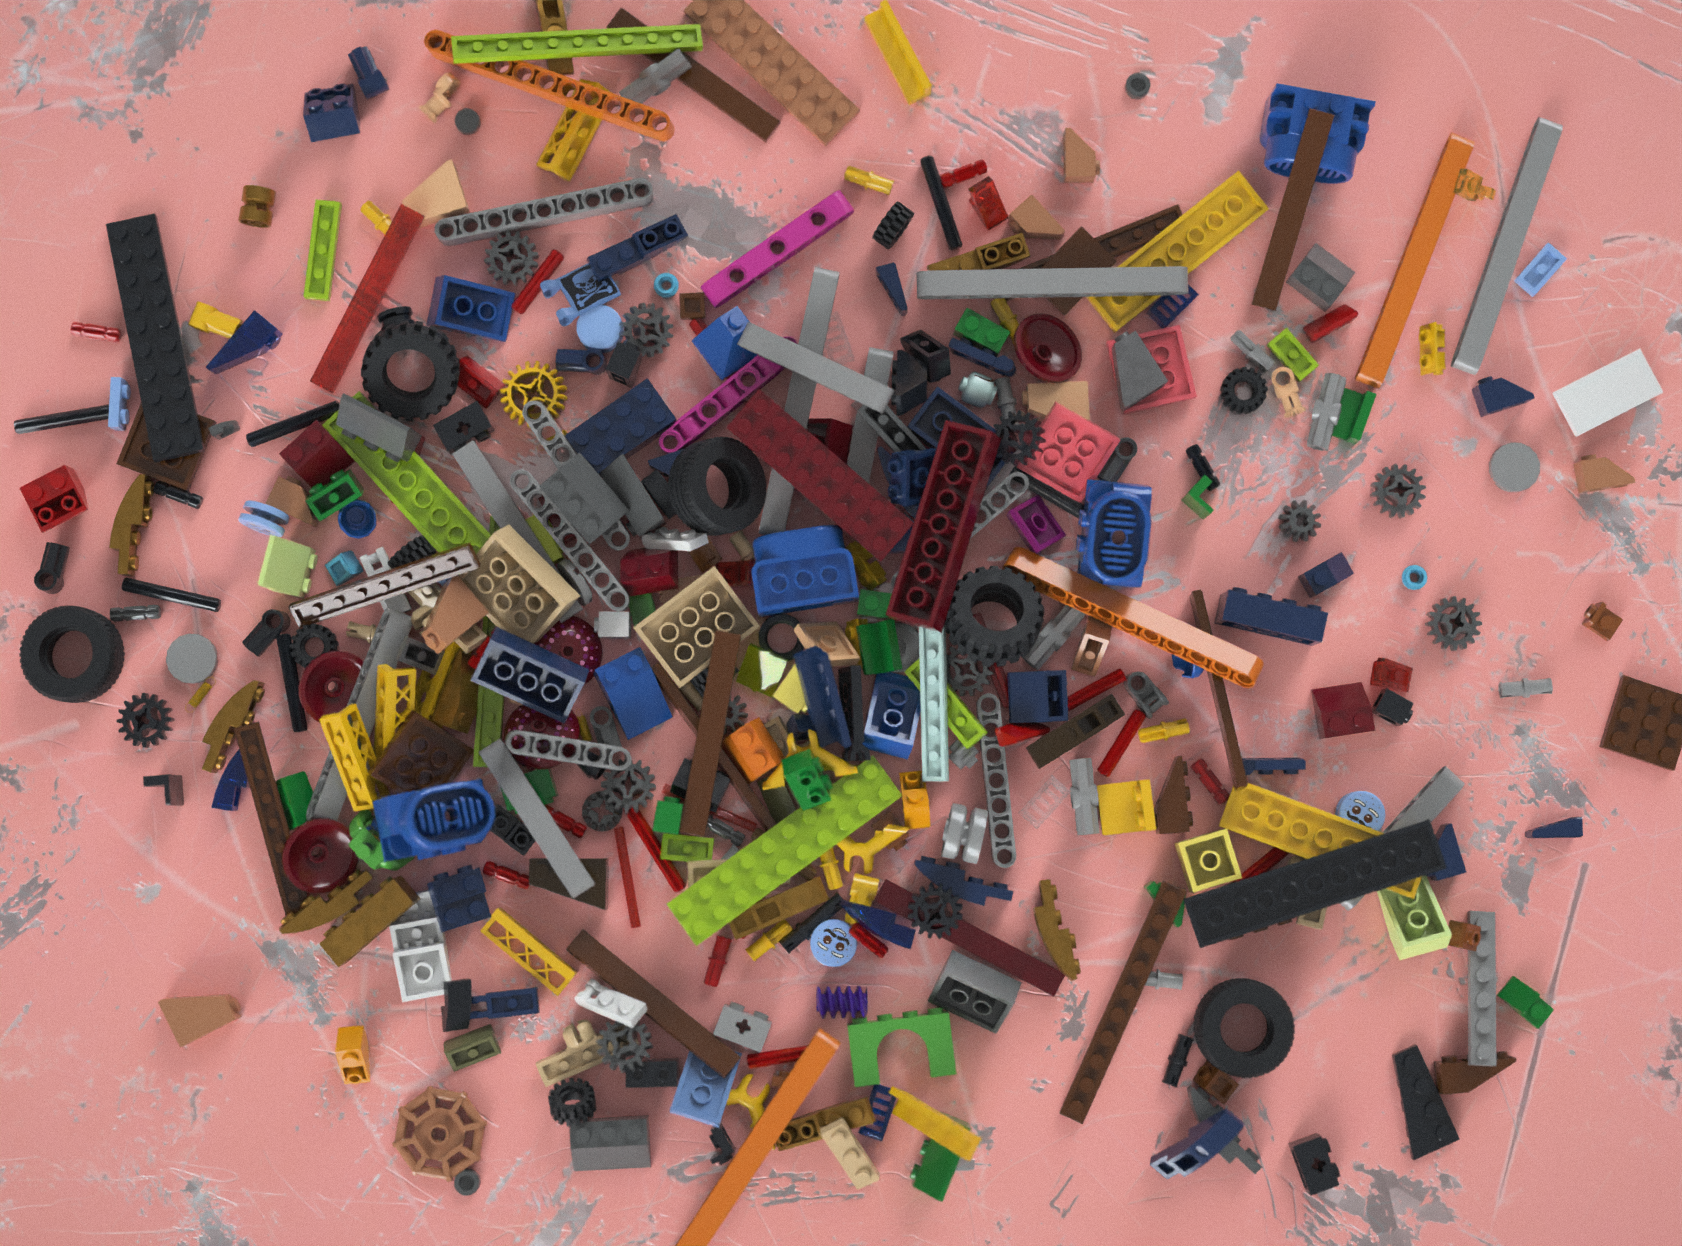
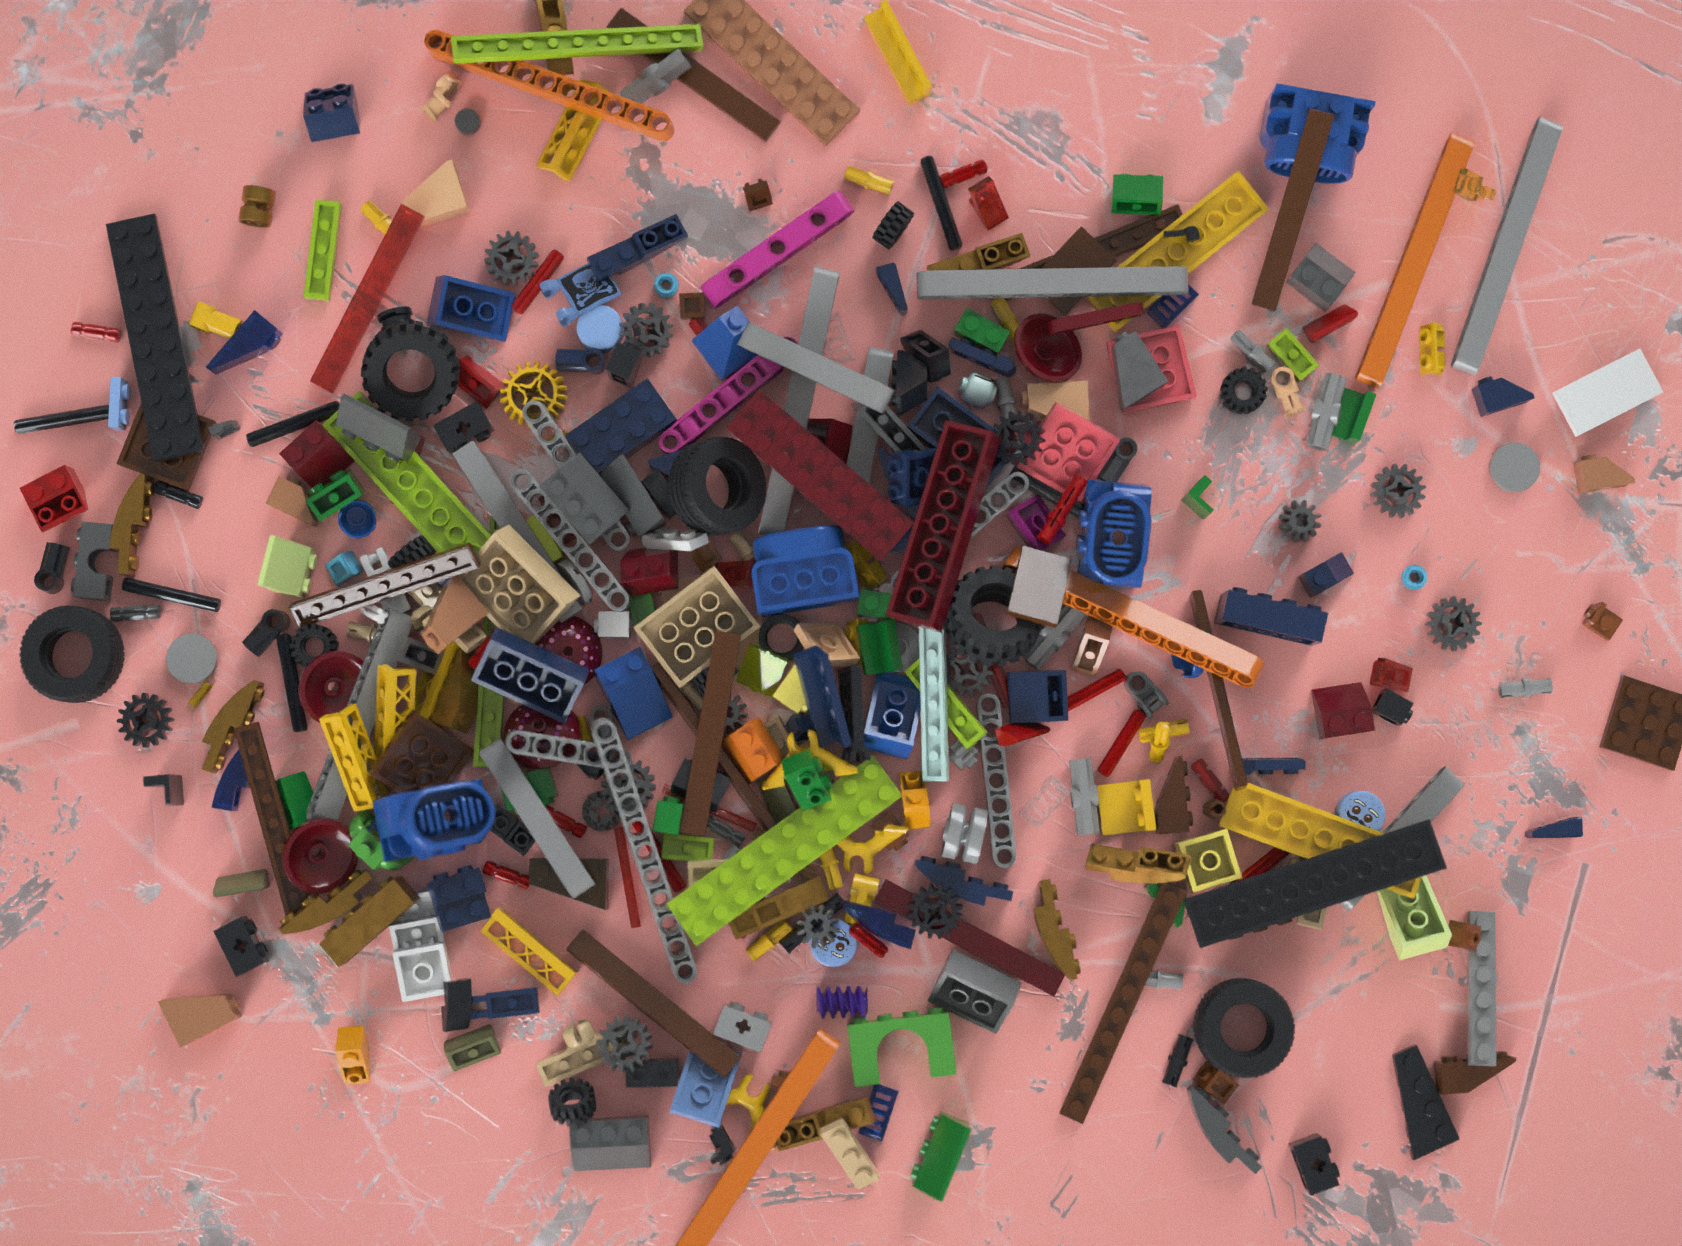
light blue head [238,500,290,537] -> none
dark blue piece [348,46,389,100] -> none
nougat plate [392,1086,487,1182] -> none
light grey beam [435,178,654,246] -> none
dark grey tile [454,1169,481,1196] -> none
white plate [574,979,648,1028] -> none
red axle [704,935,732,987] -> none
red axle [747,1045,807,1068] -> none
yellow fence [889,1086,982,1161] -> none
nougat slope [1008,195,1065,240] -> none
dark brown slope [1026,694,1125,769] -> none
nougat slope [1063,128,1100,183] -> none
dark grey tile [1125,73,1151,99] -> none
dark blue slope [1149,1108,1244,1180] -> none
black axle [1186,444,1220,491] -> none
dark blue slope [1427,823,1467,881] -> none
green slope [1497,976,1554,1029] -> none
light blue plate [1514,242,1567,297] -> none
none -> dark grey arch [71,521,116,601]
none -> olive slope [213,869,270,897]
none -> black brick [213,916,269,977]
none -> white axle [360,604,388,624]
none -> light grey beam [591,718,697,984]
none -> reddish brown tile [743,178,773,211]
none -> dark grey gear [796,905,840,948]
none -> tile [1006,546,1072,628]
none -> red pin [1037,474,1088,545]
none -> dark red beam [1047,302,1144,335]
none -> pearl gold slope [1085,844,1191,884]
none -> green brick [1111,173,1163,215]
none -> yellow axle [1148,721,1171,763]
none -> black hand [1163,226,1200,243]
none -> reddish brown pin [1202,799,1226,819]

